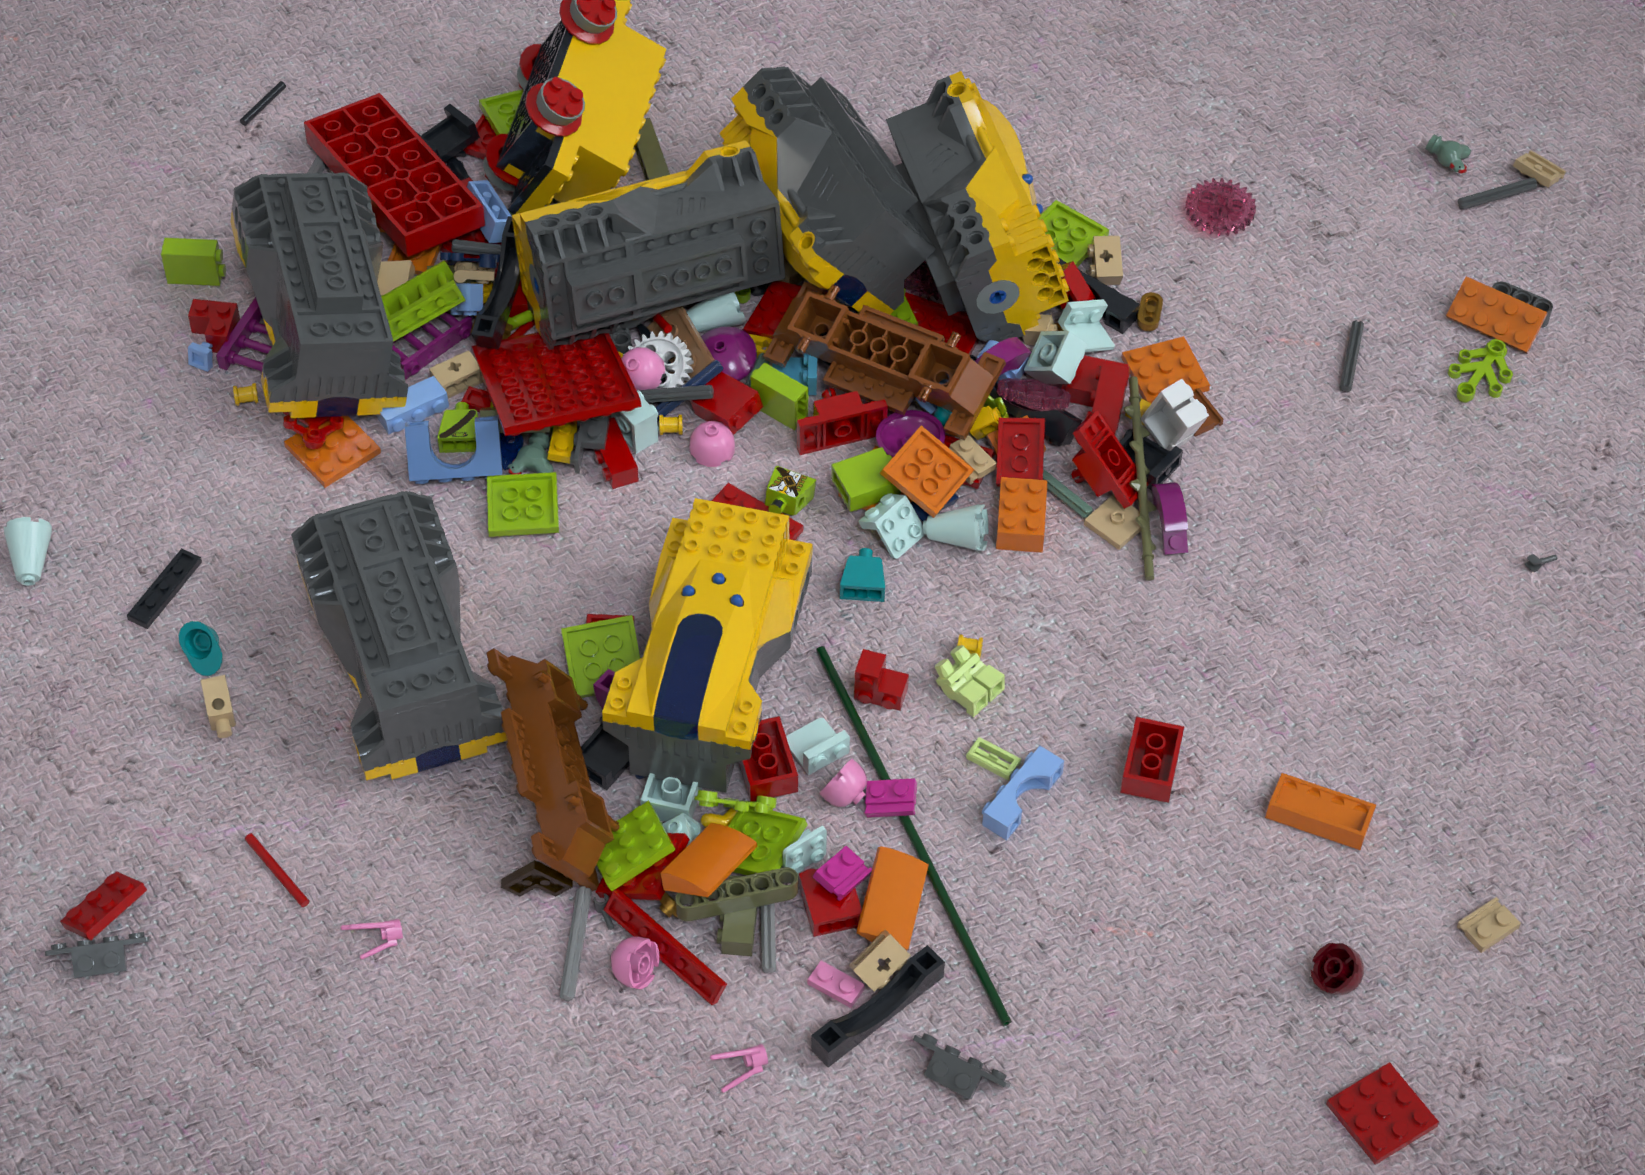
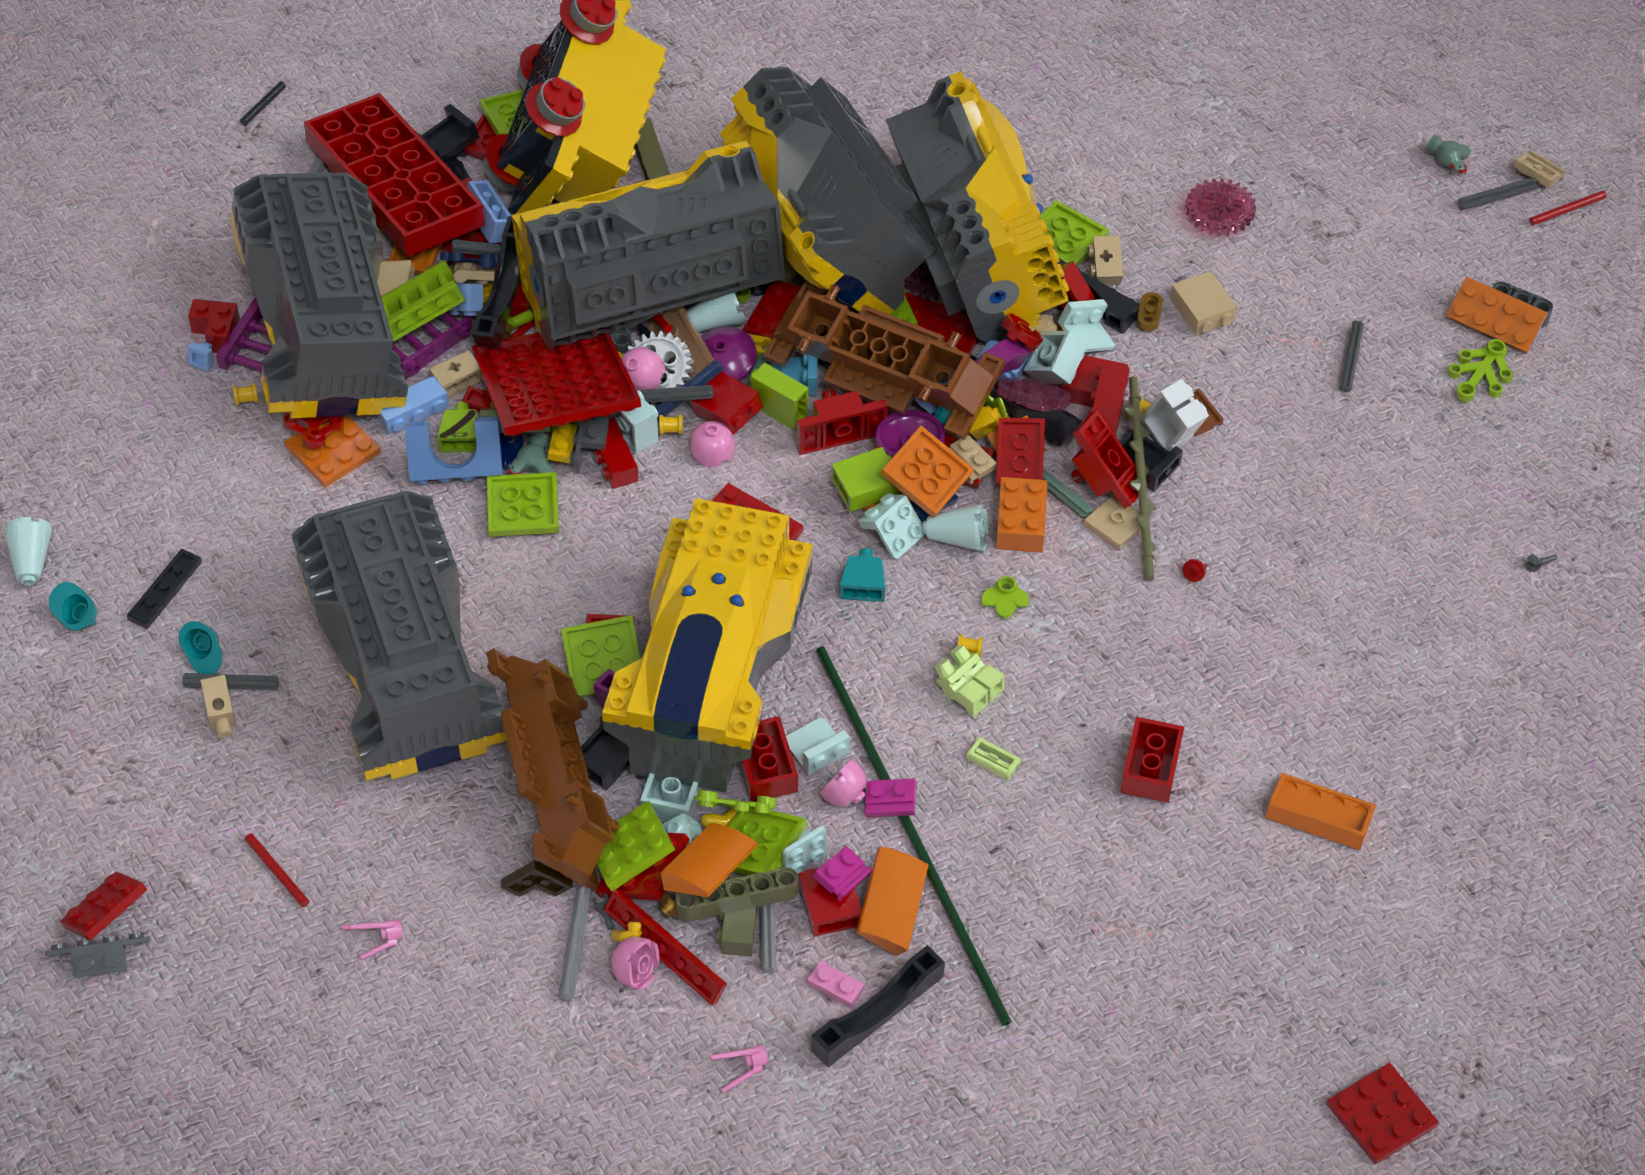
lime brick [161,238,226,286] -> none
lime torso [765,466,816,516] -> none
tan brick [849,930,911,992] -> none
red brick [854,649,909,711] -> none
dark grey bracket [913,1033,1011,1099] -> none
light blue arch [982,746,1064,841] -> none
orange plate [1121,336,1210,404] -> none
magenta arch [1151,482,1188,555] -> none
dark red cylinder [1311,943,1364,995] -> none
tan plate [1457,897,1521,953] -> none
none -> teal piece [49,582,97,631]
none -> dark grey axle [183,673,279,690]
none -> yellow arm [611,922,642,943]
none -> lime plate [981,576,1029,619]
none -> red plate [1000,313,1044,352]
none -> tan brick [1170,271,1237,335]
none -> red plate [1182,559,1207,582]
none -> red bar [1529,190,1607,226]

